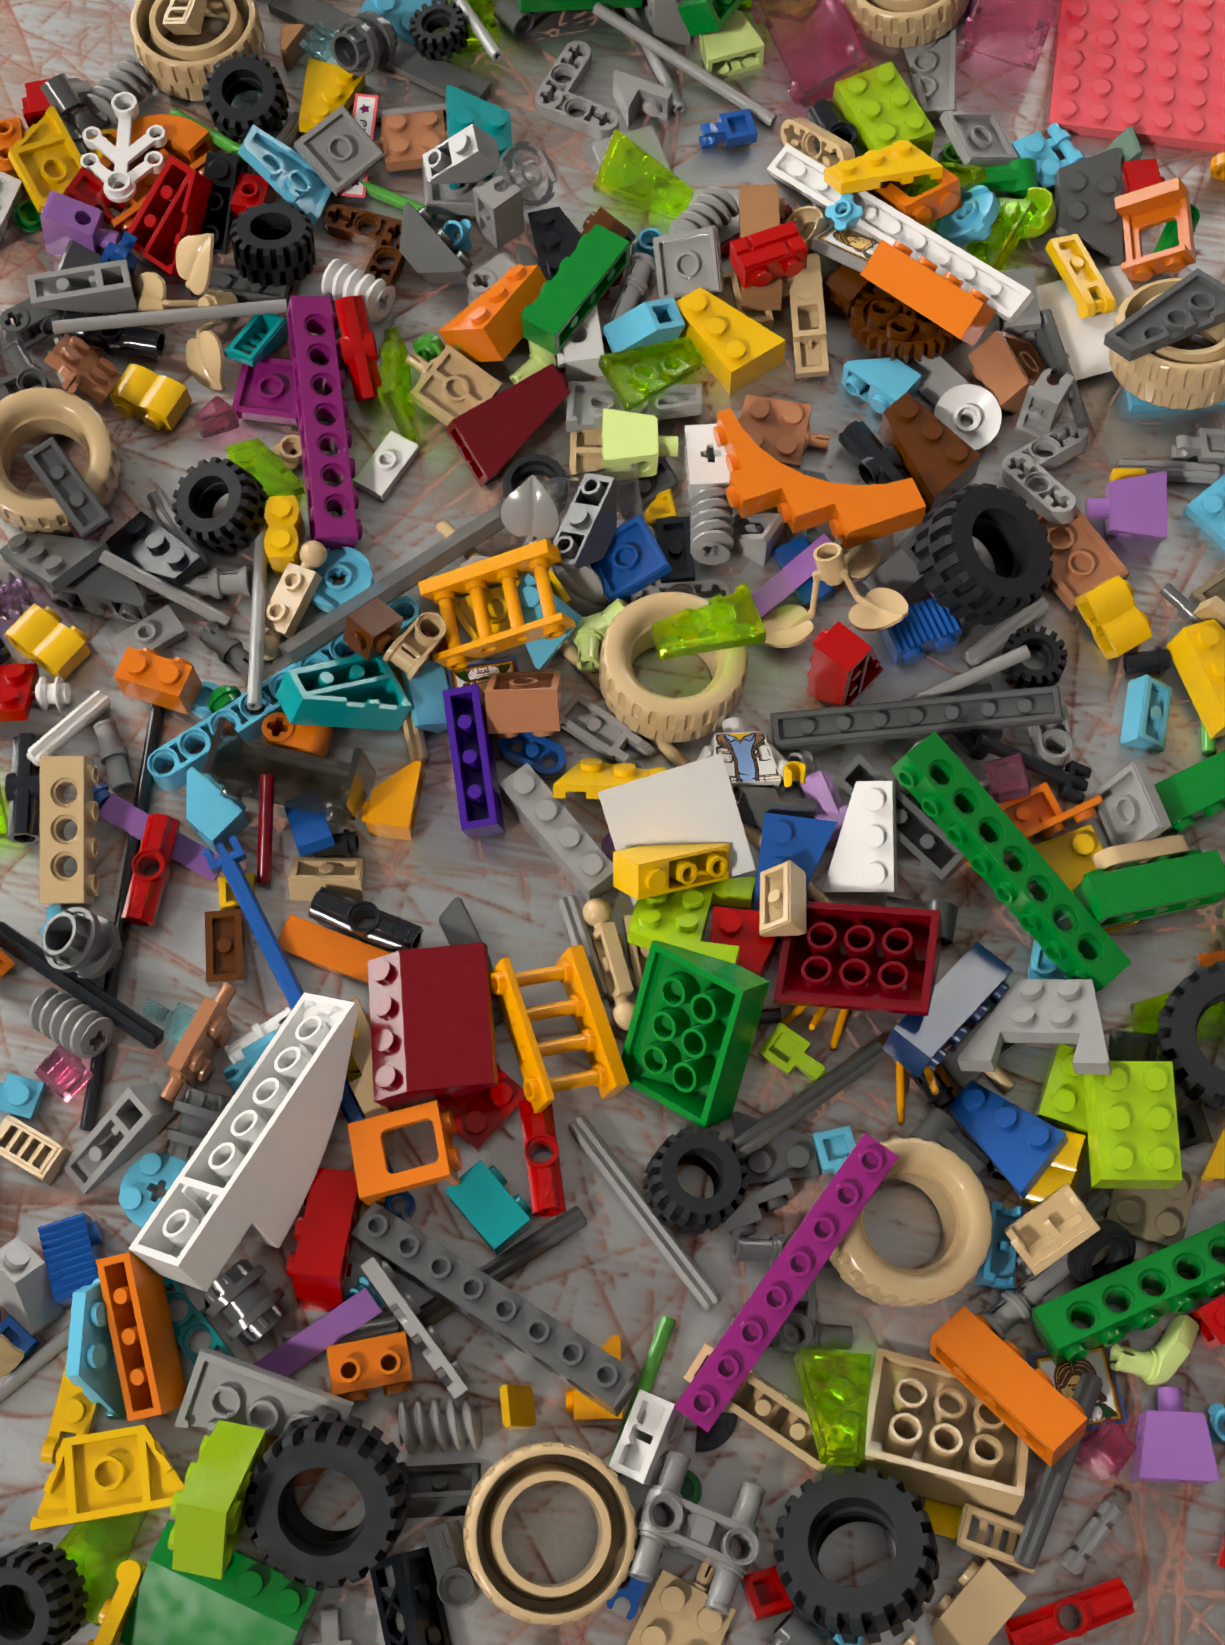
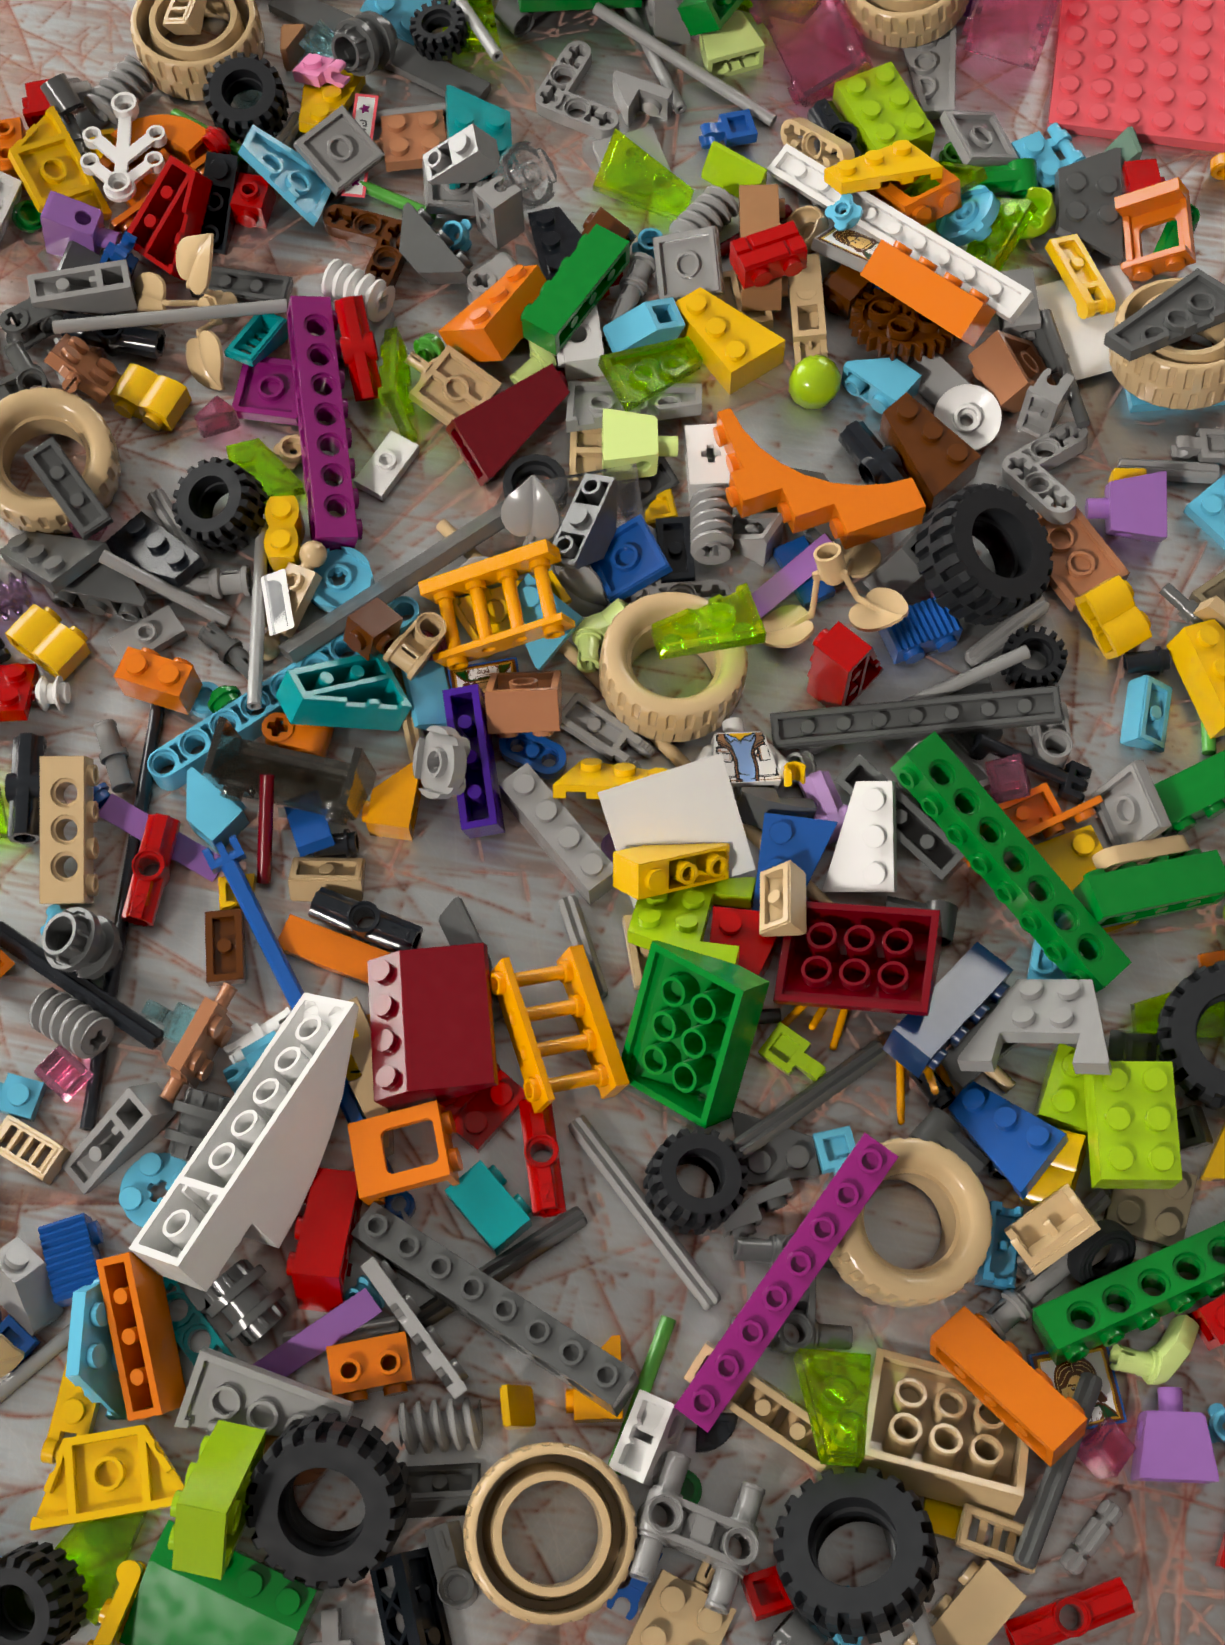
white axle [26,690,111,766] -> none
red plate [63,166,126,224] -> none
black tyre [230,202,316,287] -> none
tan plate [583,898,635,1031] -> none
nougat plate [716,394,830,469] -> none
none -> red plate [202,126,231,154]
none -> sticker [261,569,294,636]
none -> bright pink plate [292,53,350,88]
none -> light grey plate [413,725,470,800]
none -> lime slope [701,141,767,199]
none -> lime hair [788,354,841,409]

